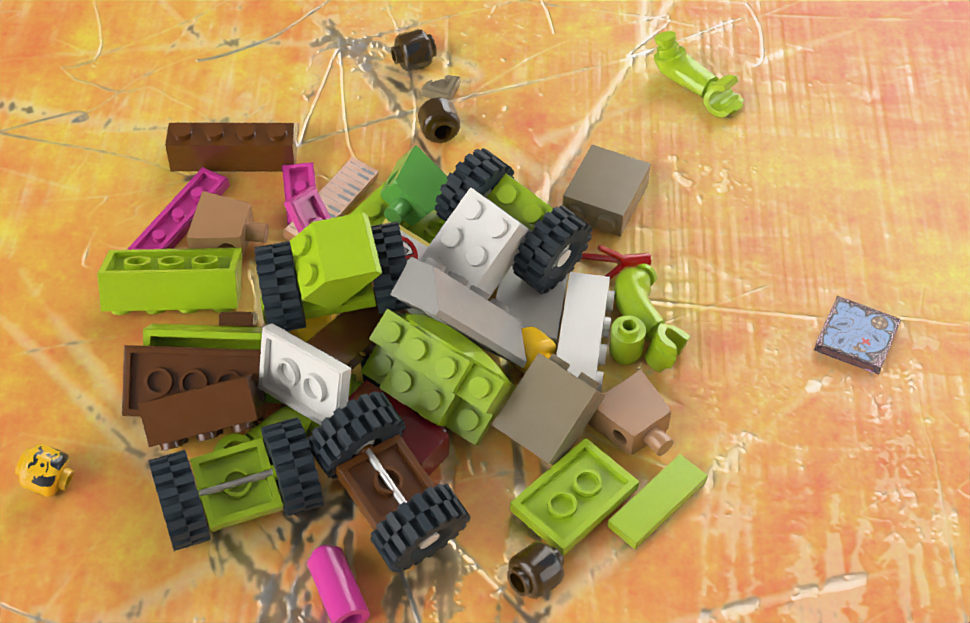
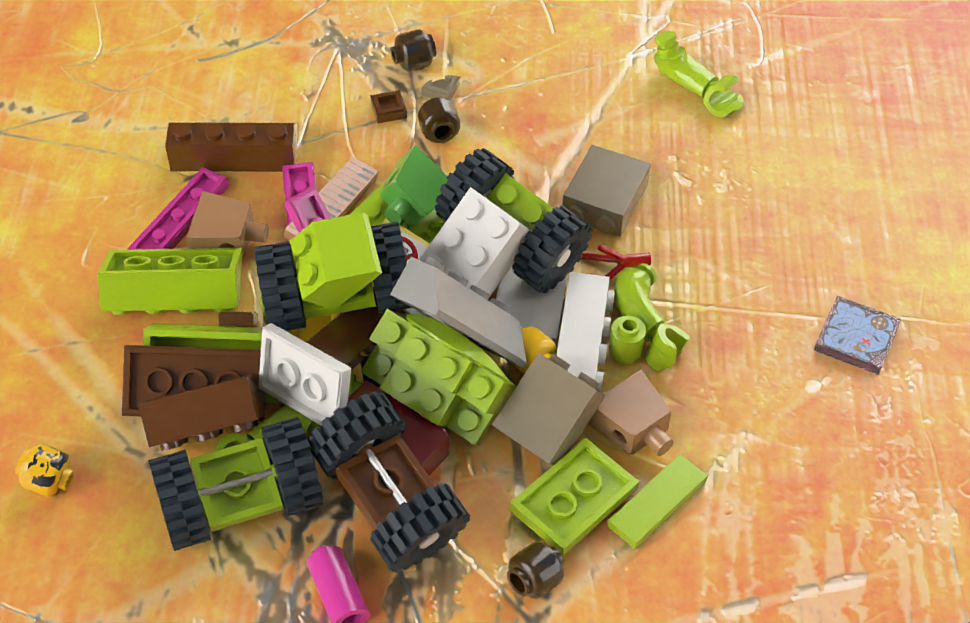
none -> reddish brown tile [370,90,407,124]

